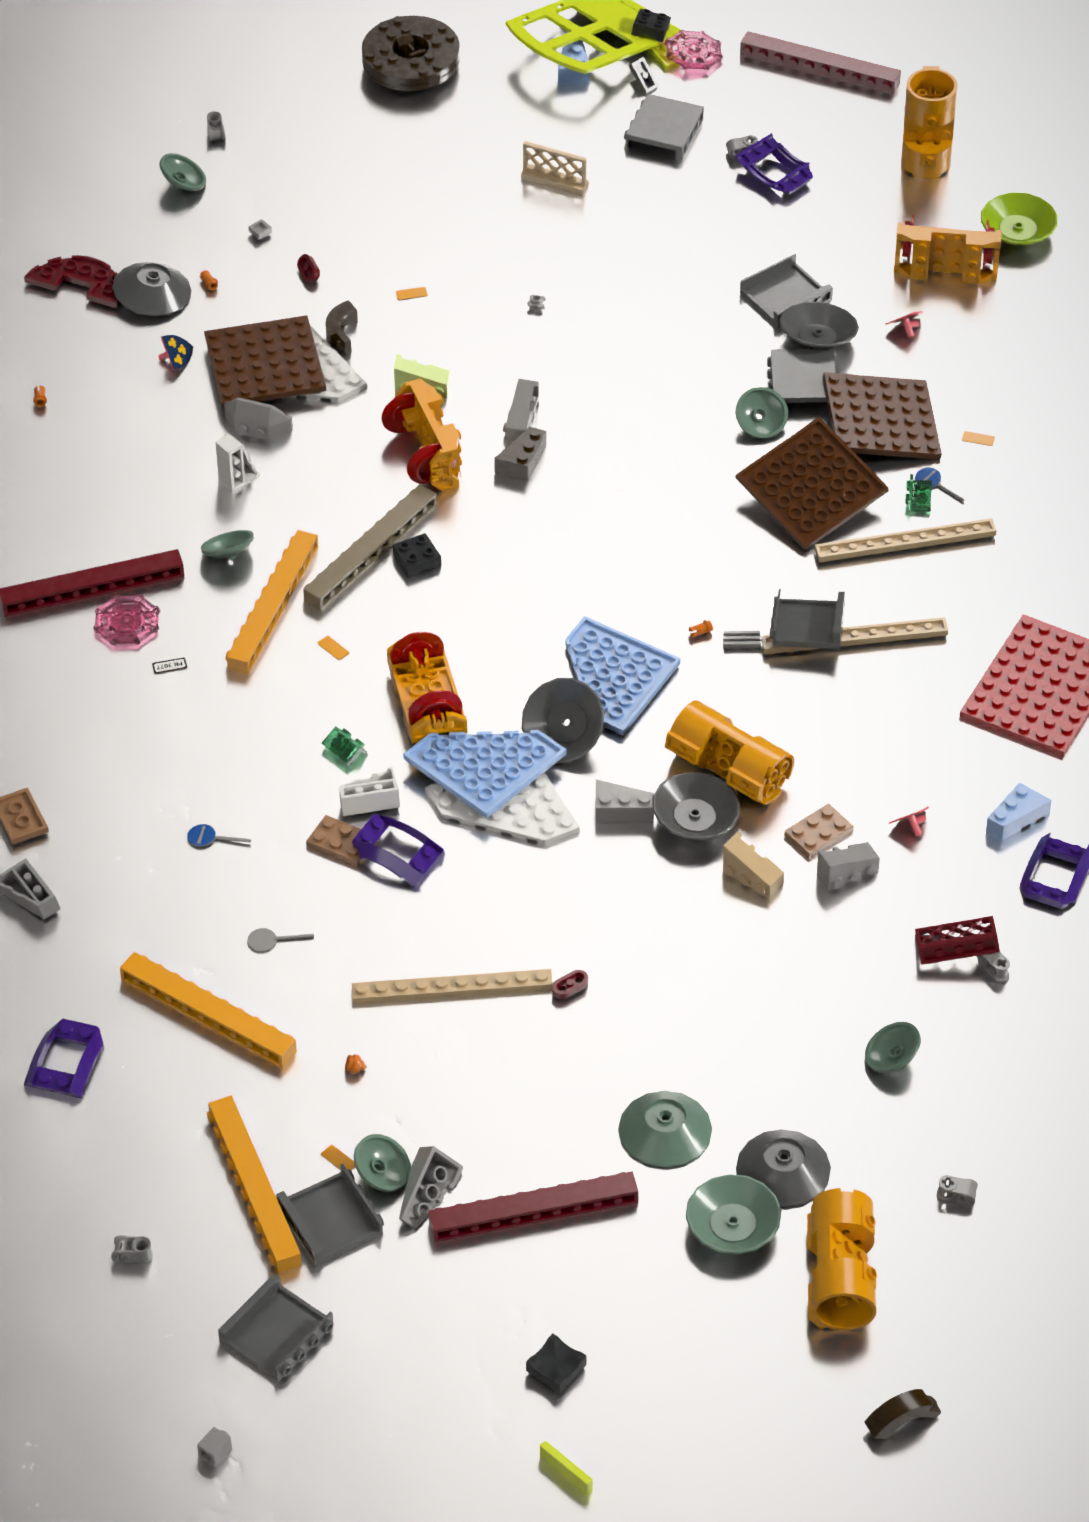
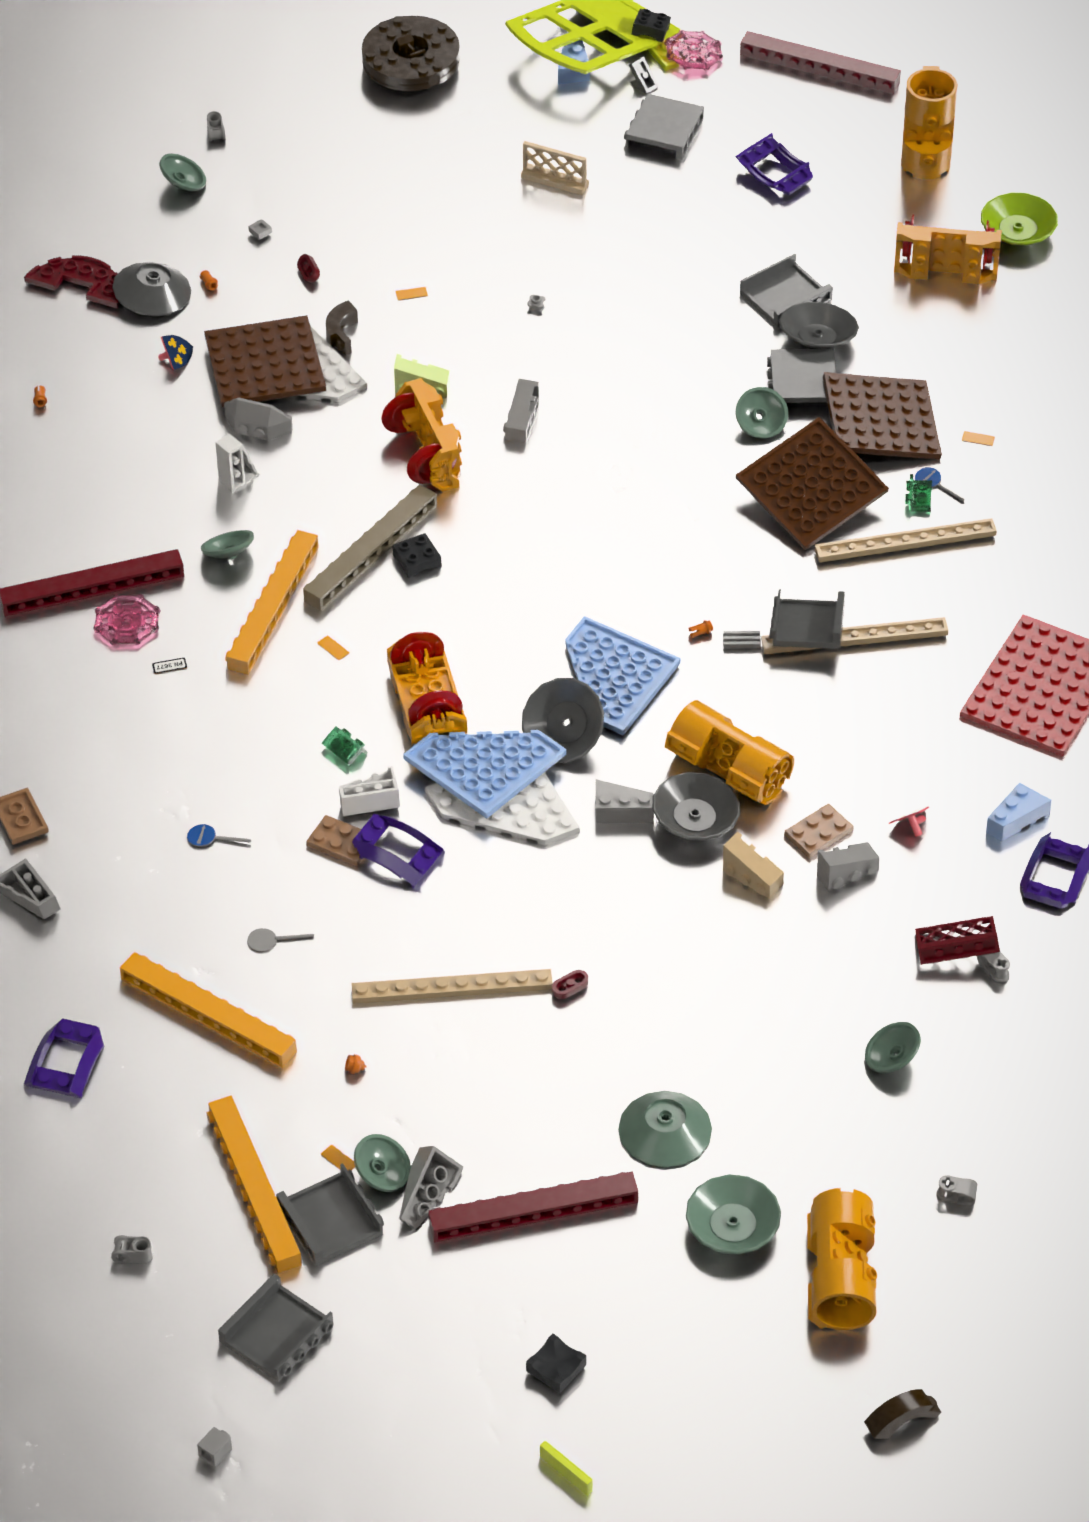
wedge [494,427,547,482] -> none
light grey piece [725,135,758,161] -> none
dark grey dish [736,1129,831,1208] -> none
coral shield [885,311,923,338] -> none

